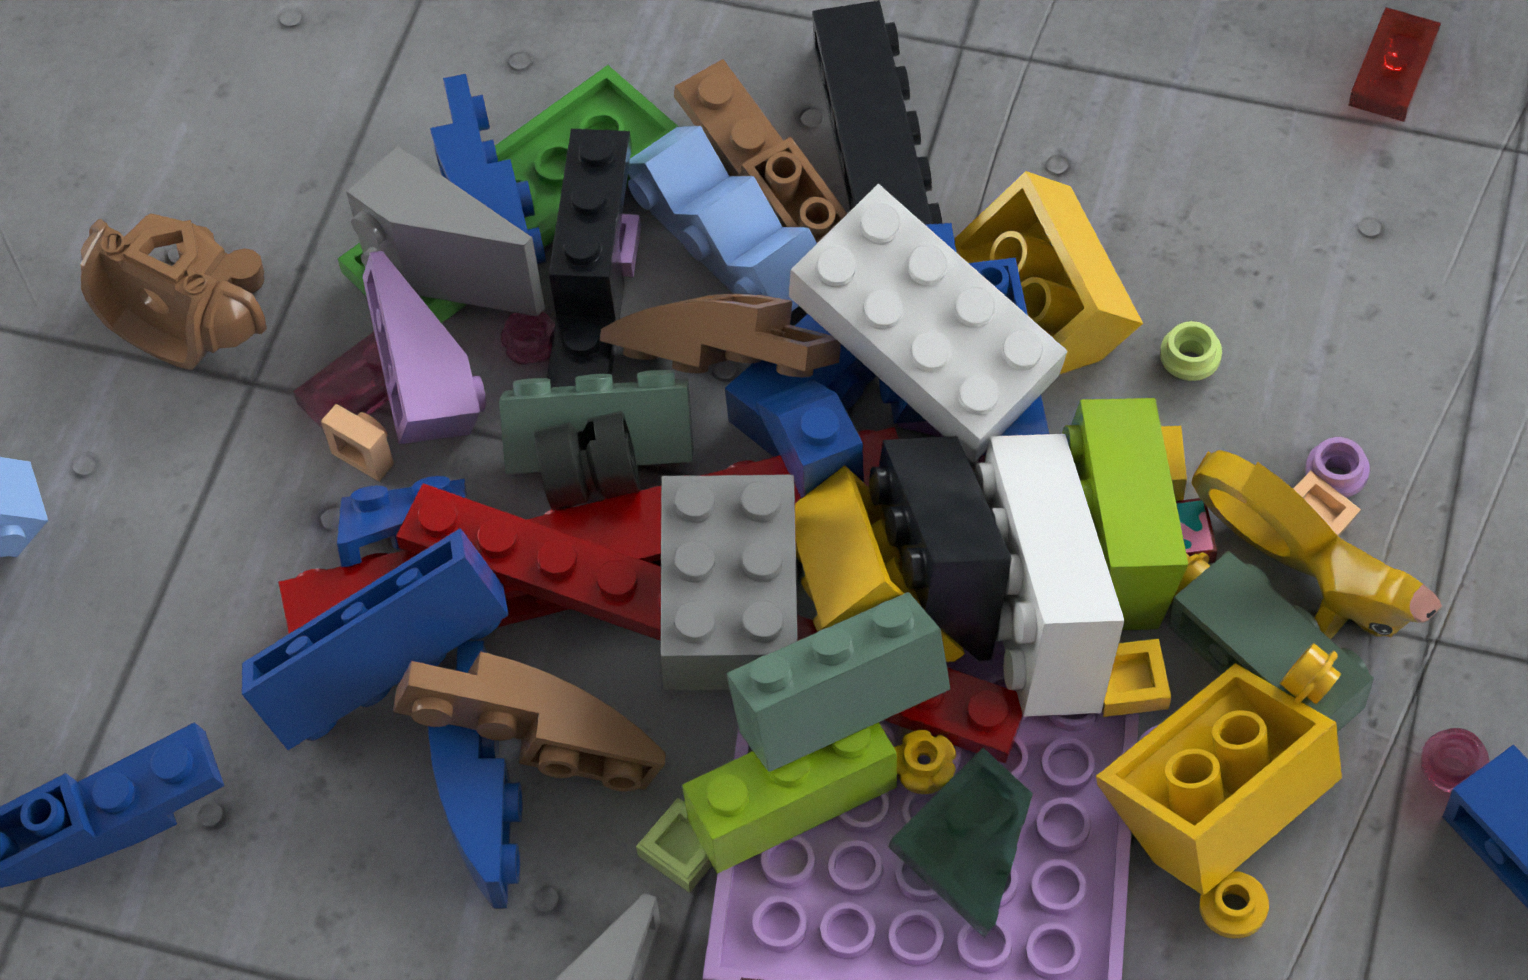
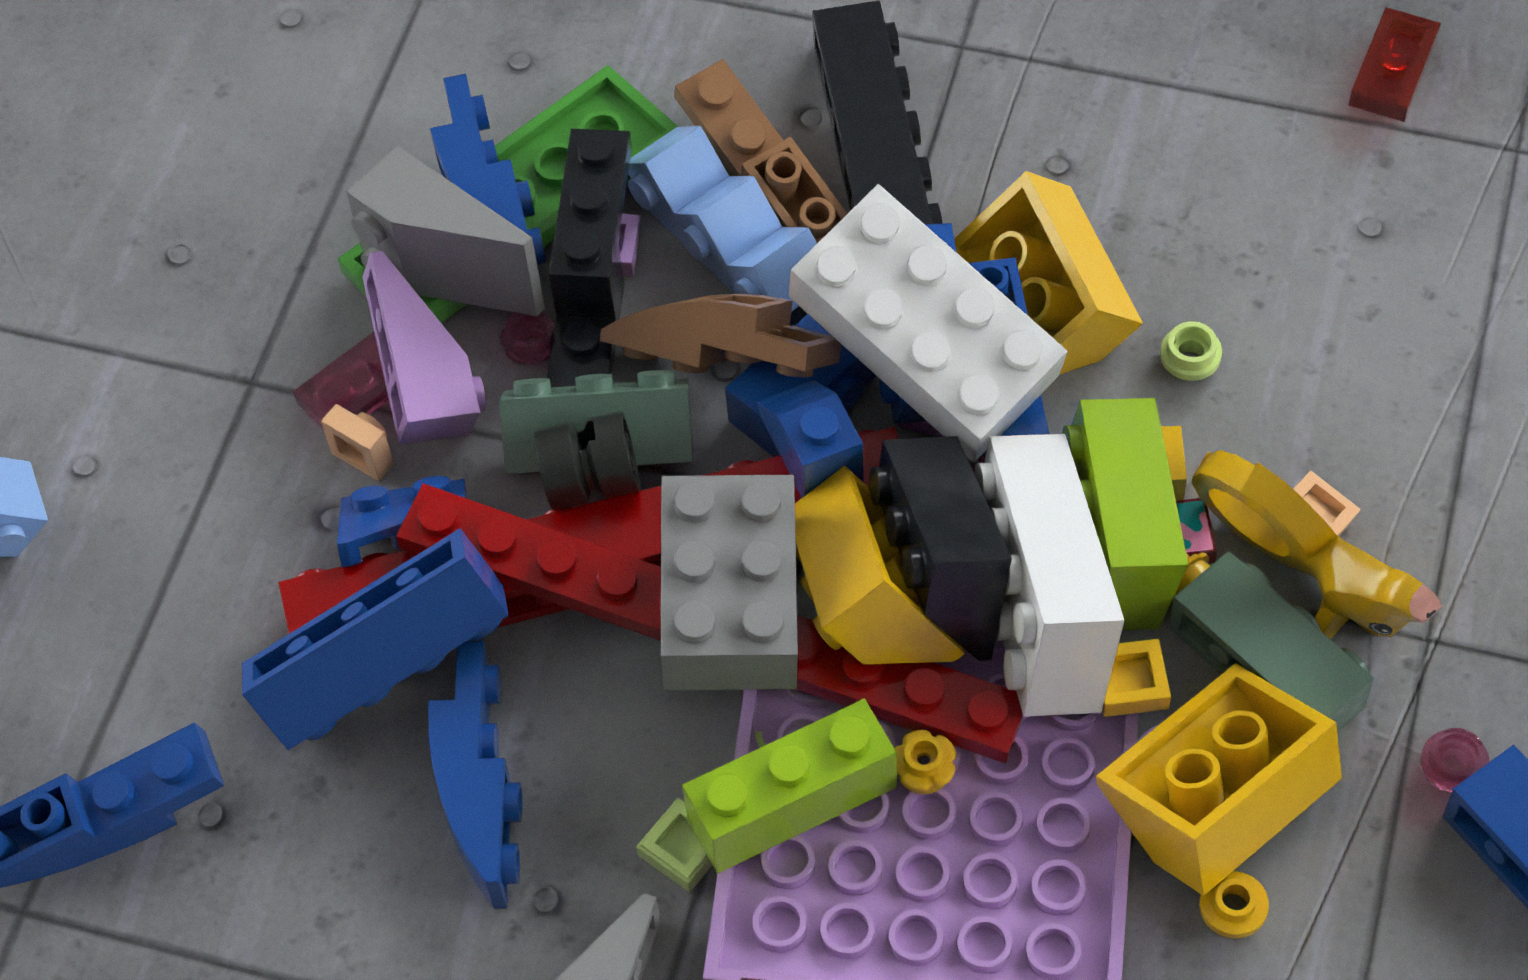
medium nougat piece [80,213,267,370] -> none
medium nougat slope [393,651,666,792] -> none
sand green brick [726,592,950,772] -> none
clear green wing [888,748,1033,938] -> none
yellow plate [1279,643,1341,705] -> none
lavender plate [1305,437,1370,498] -> none

